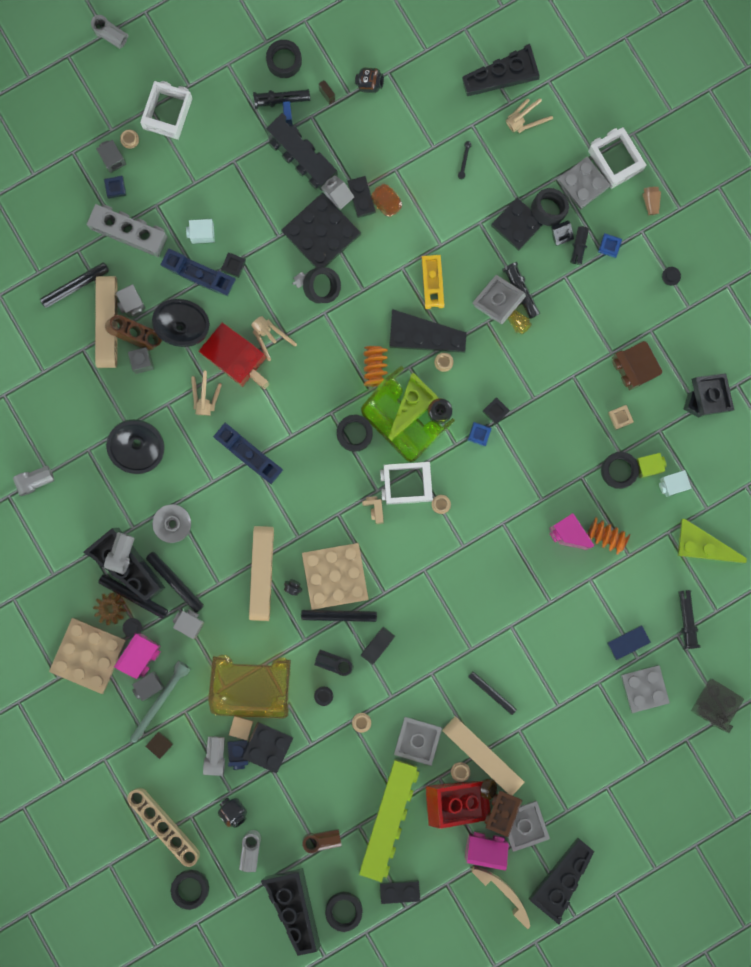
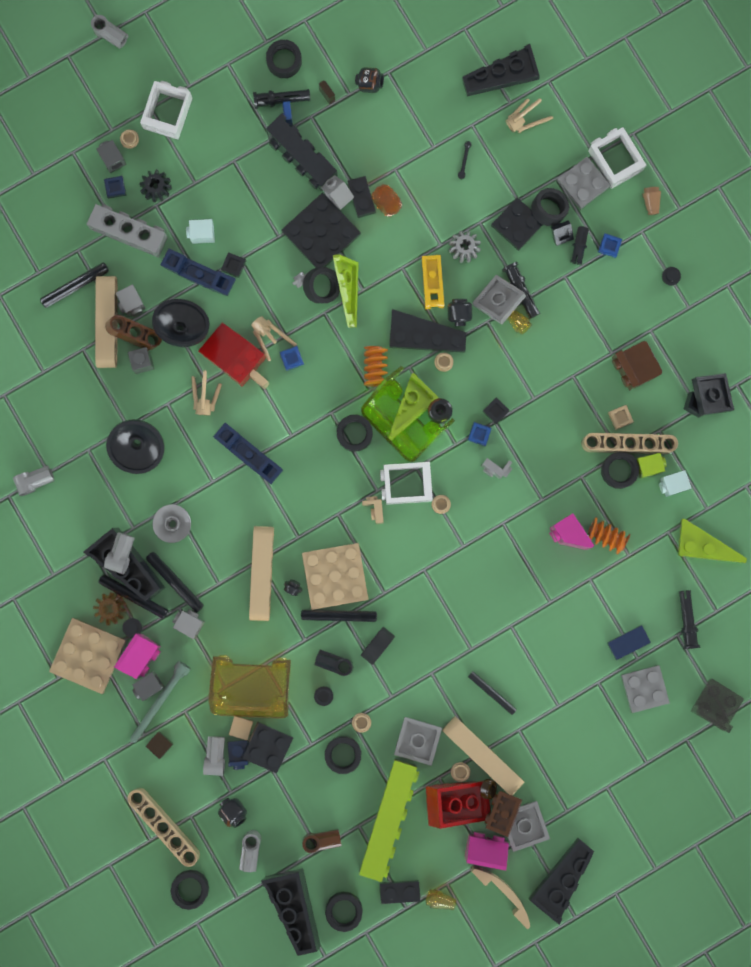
none -> black gear [139,169,172,202]
none -> blue tile [279,346,304,371]
none -> black tyre [325,736,361,774]
none -> lime wing [333,254,359,328]
none -> clear yellow cone [426,889,456,910]
none -> black head [447,299,472,326]
none -> light grey gear [449,231,481,263]
none -> light grey bracket [482,458,513,479]
none -> tan beam [581,433,678,454]

